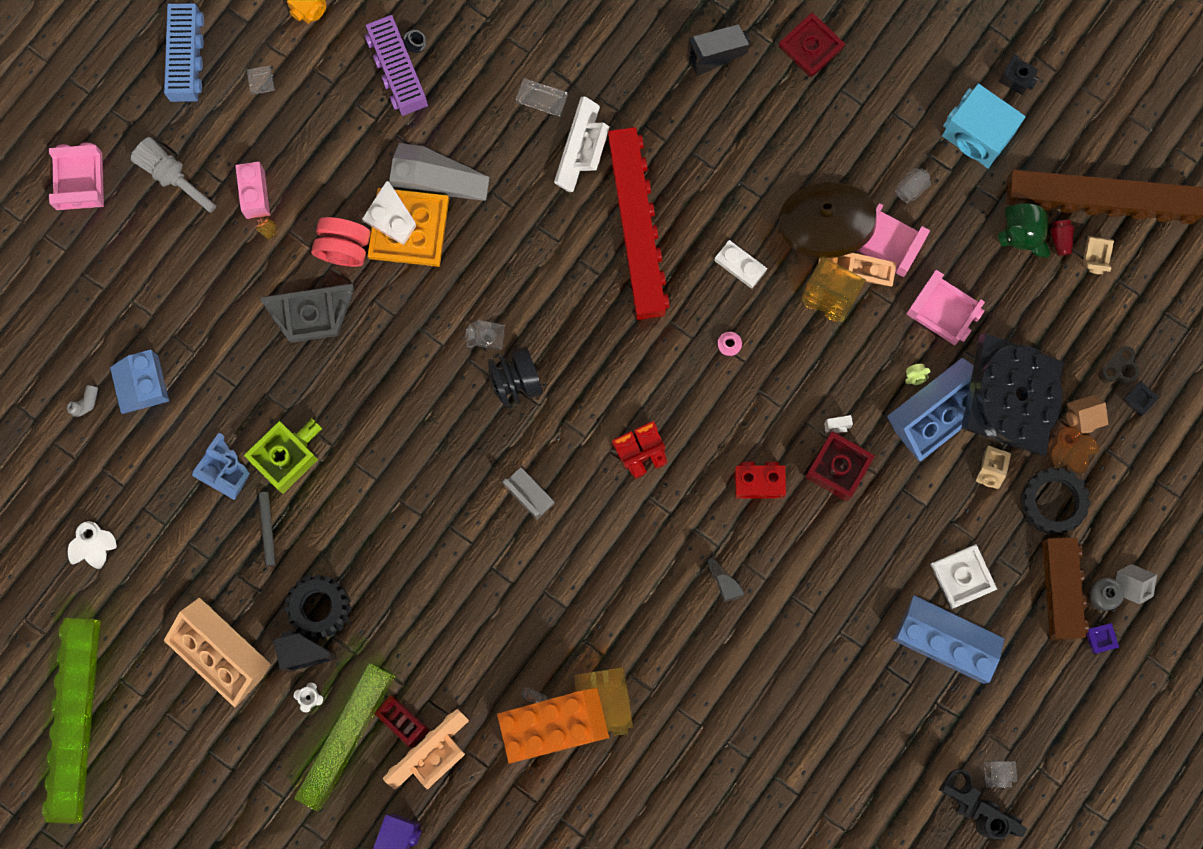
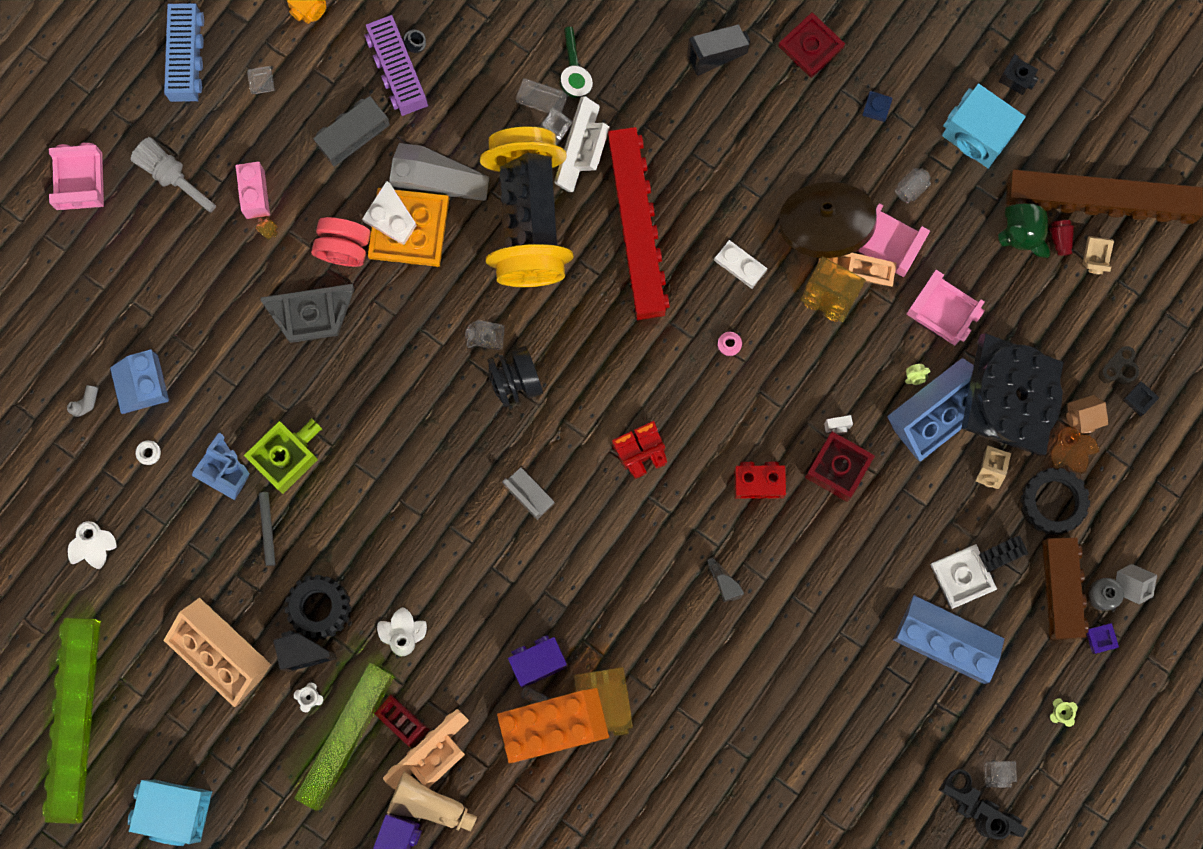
none -> medium azure brick [128,779,212,846]
none -> white plate [136,440,161,465]
none -> dark grey brick [313,96,390,167]
none -> white plate [377,607,427,656]
none -> tan piece [387,772,477,831]
none -> brick [480,127,573,287]
none -> dark purple brick [508,635,568,688]
none -> clear brick [539,108,573,145]
none -> piece [560,27,593,98]
none -> dark blue plate [862,91,893,122]
none -> black tyre [979,535,1028,572]
none -> yellowish green plate [1050,699,1078,727]

